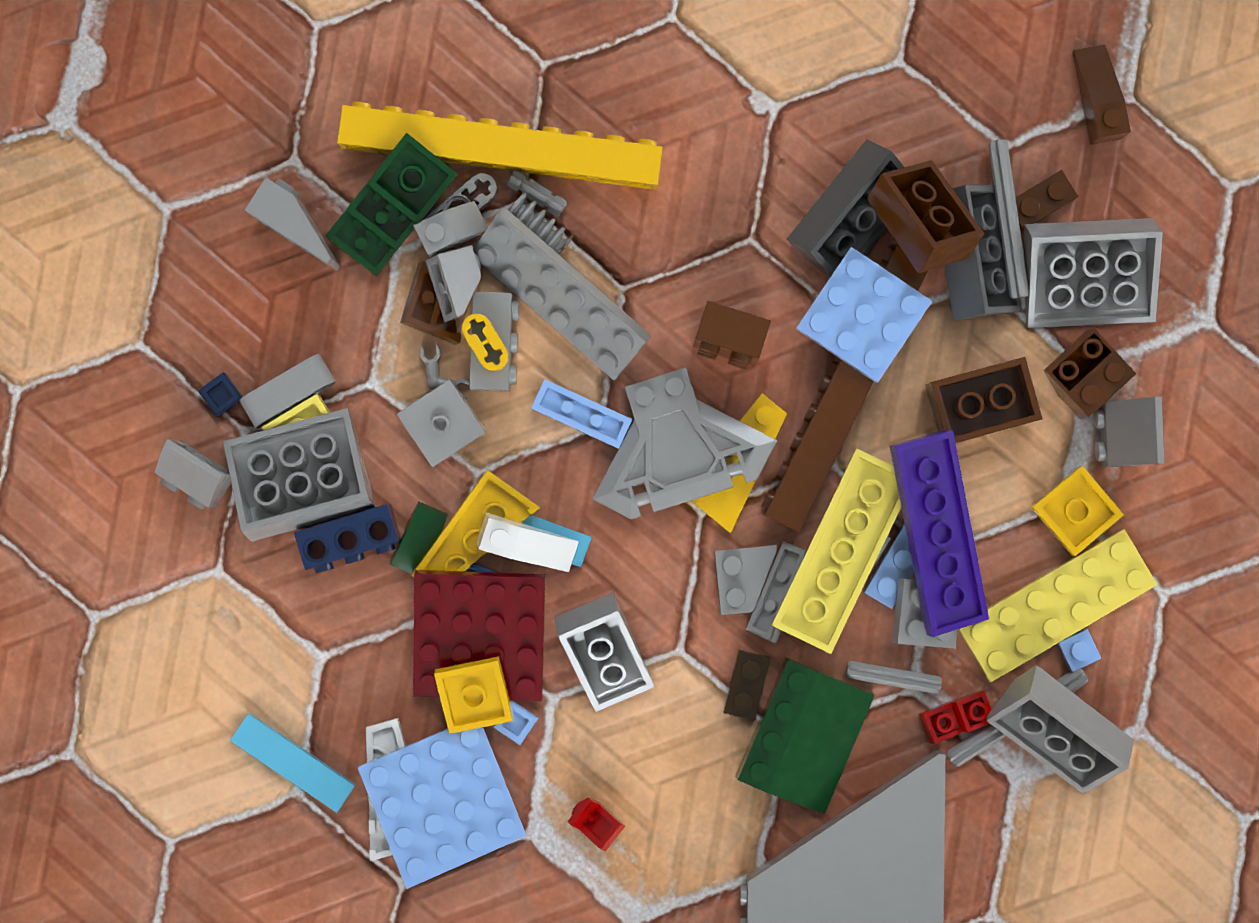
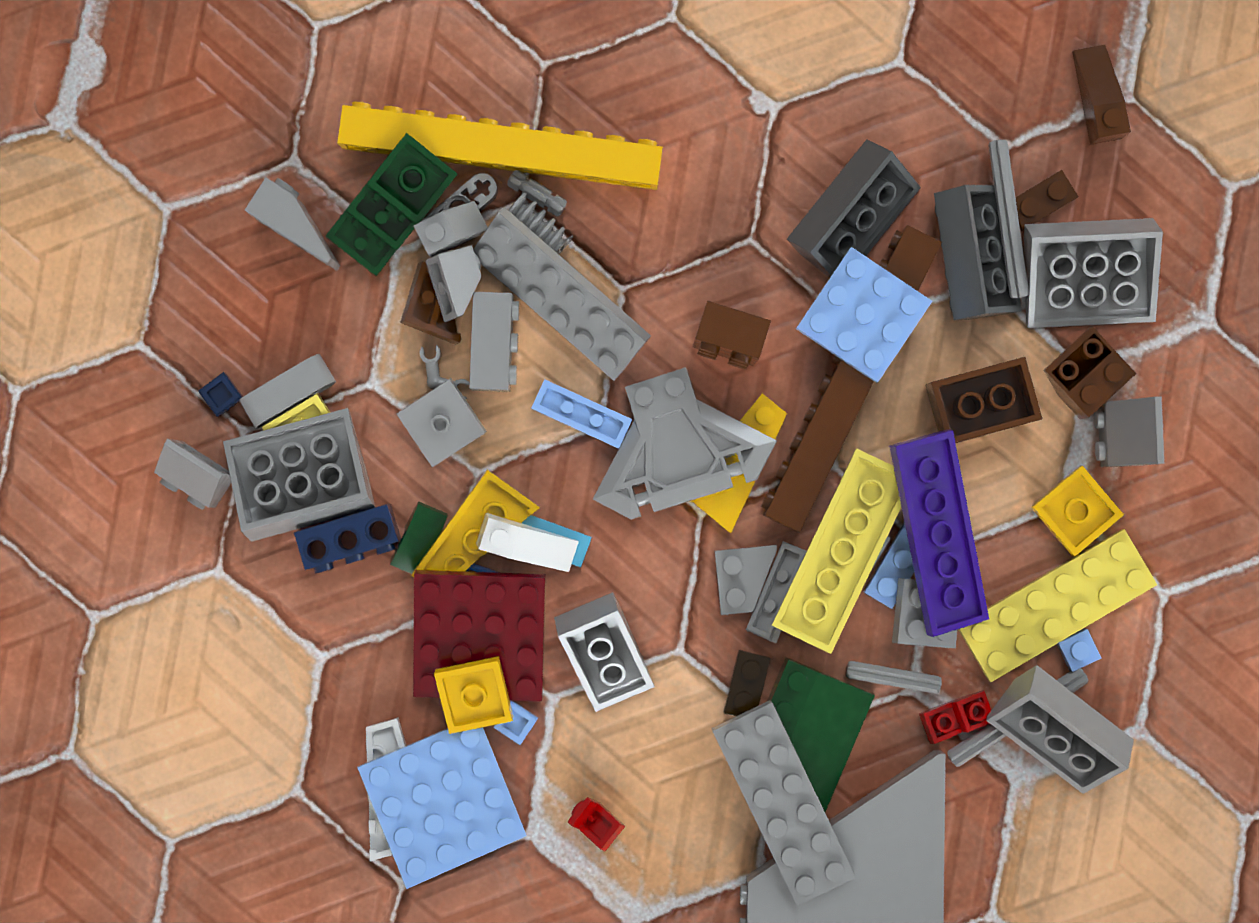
medium azure tile [230,713,356,813] -> none
yellow beam [462,314,509,372] -> none
reddish brown brick [867,160,985,273] -> none
none -> light grey plate [711,700,856,906]

